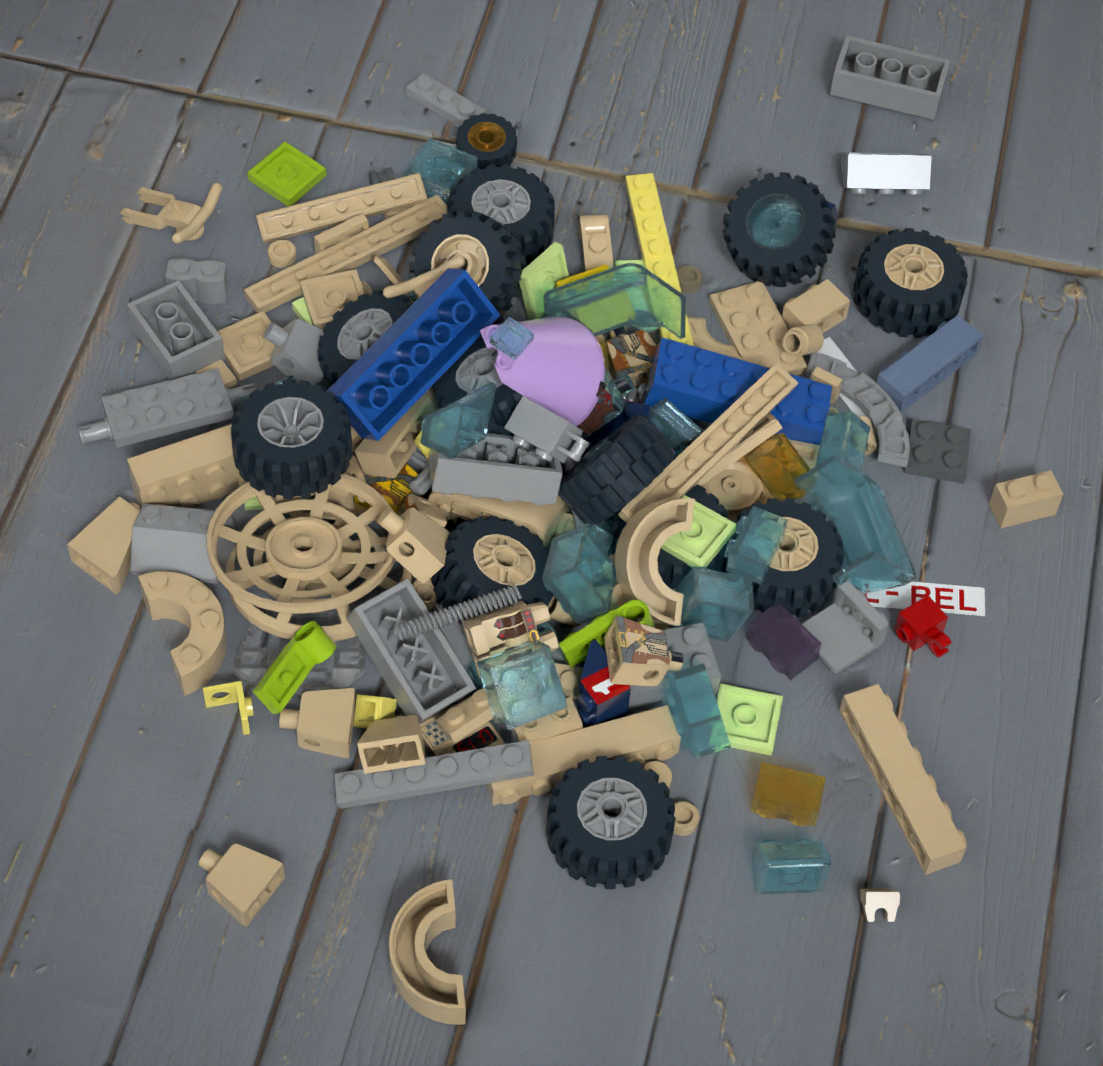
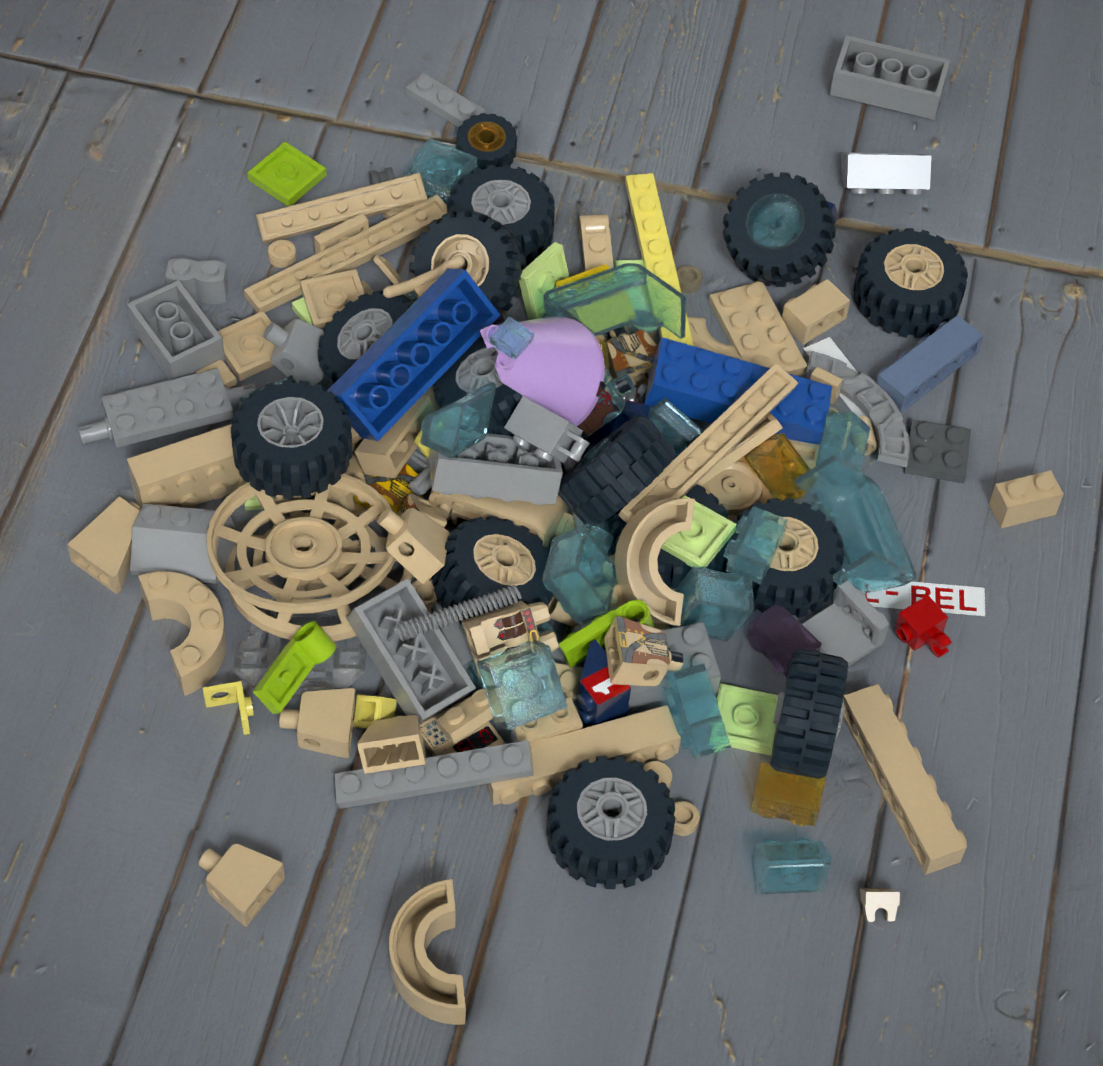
tan piece [120,183,223,244] -> none
tan brick [783,324,824,357] -> none
none -> black wheel [770,649,848,780]

